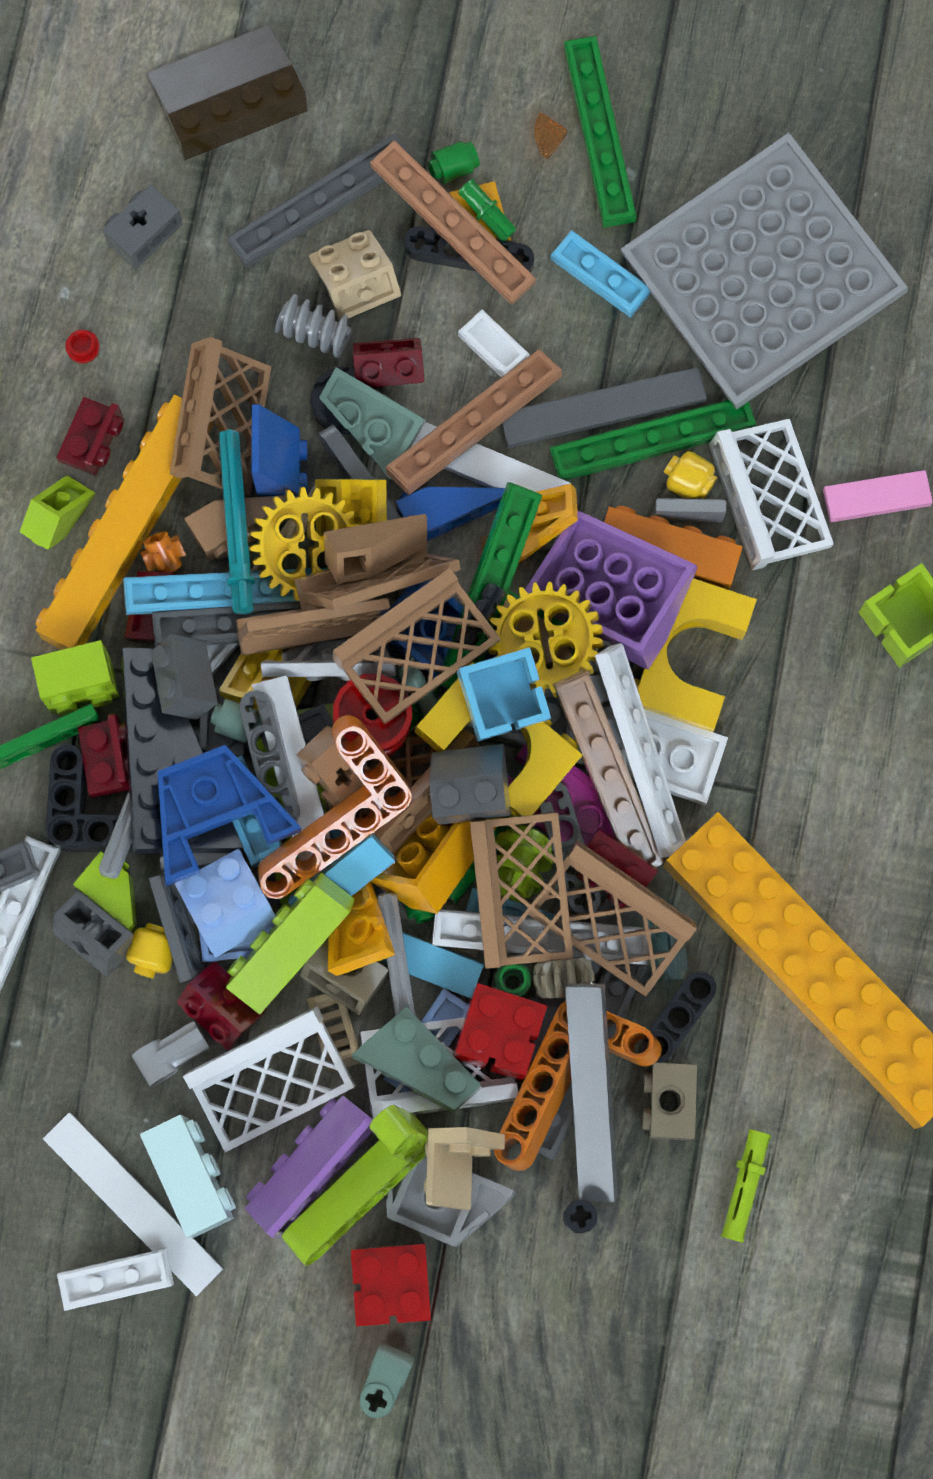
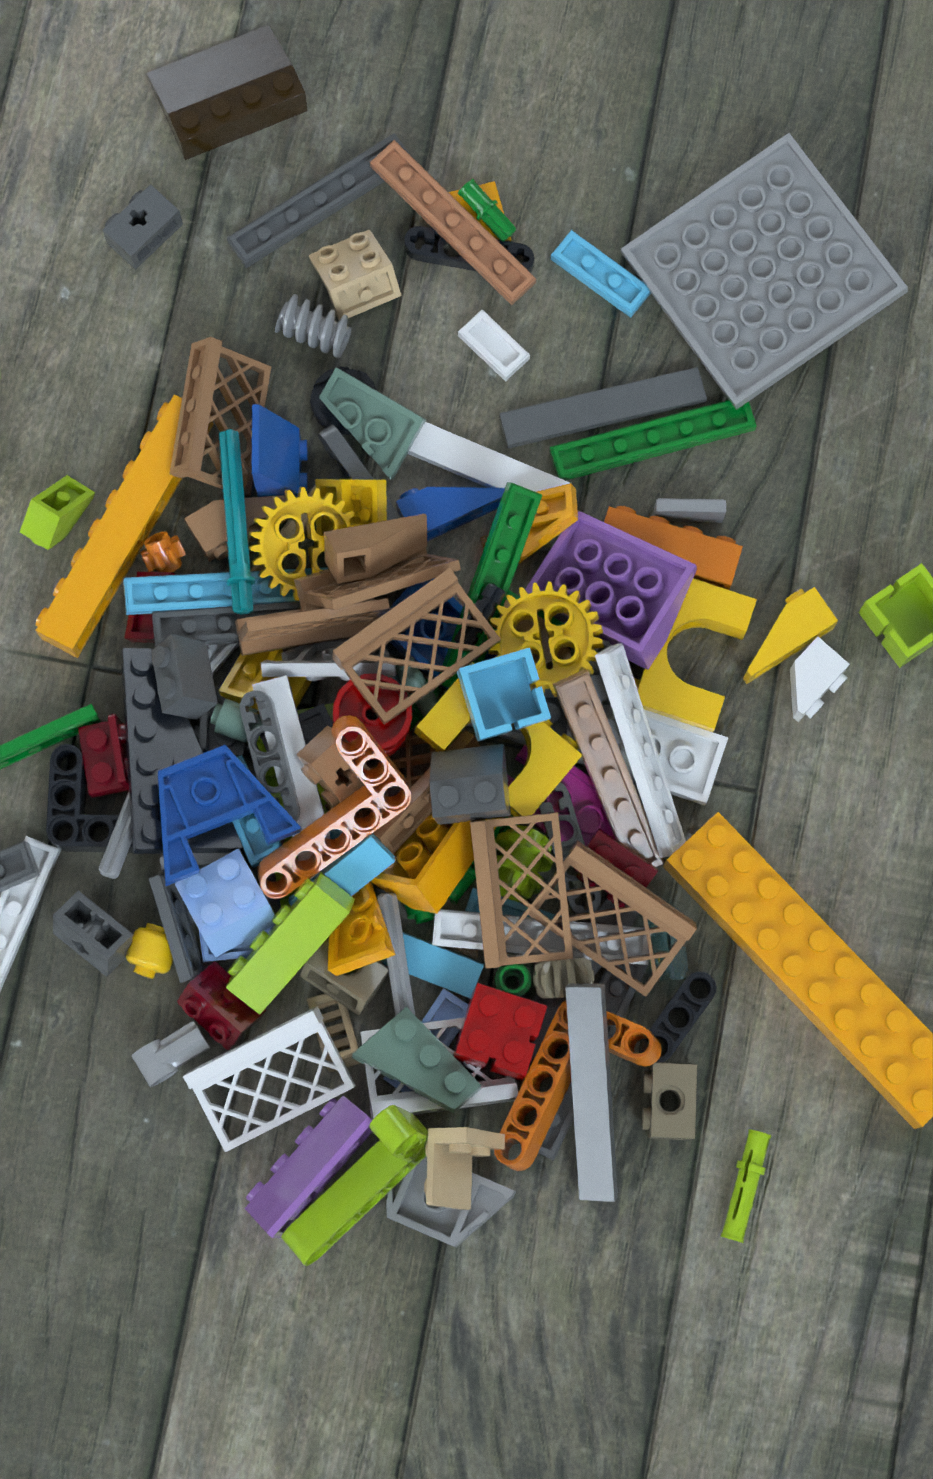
lime piece [31,640,120,716] -> none
white tile [43,1113,224,1296] -> none
dark red bracket [56,397,125,476] -> none
white tile [57,1248,174,1311] -> none
red plate [65,330,100,364] -> none
lime slope [73,851,137,933] -> none
light aqua brick [140,1115,236,1238] -> none
red piece [351,1244,431,1327] -> none
dark red bracket [352,338,424,387] -> none
sand green piece [359,1342,416,1418] -> none
nougat tile [385,349,562,495] -> none
green brick [427,141,480,184] -> none
clear orange tile [534,112,568,160] -> none
green tile [563,36,637,228] -> none
black bush [563,1200,598,1234] -> none
yellow head [664,451,718,499] -> none
white fence [709,419,834,571] -> none
bright pink tile [823,470,933,523] -> none
none -> yellow slope [743,587,838,684]
none -> white slope [790,637,850,722]

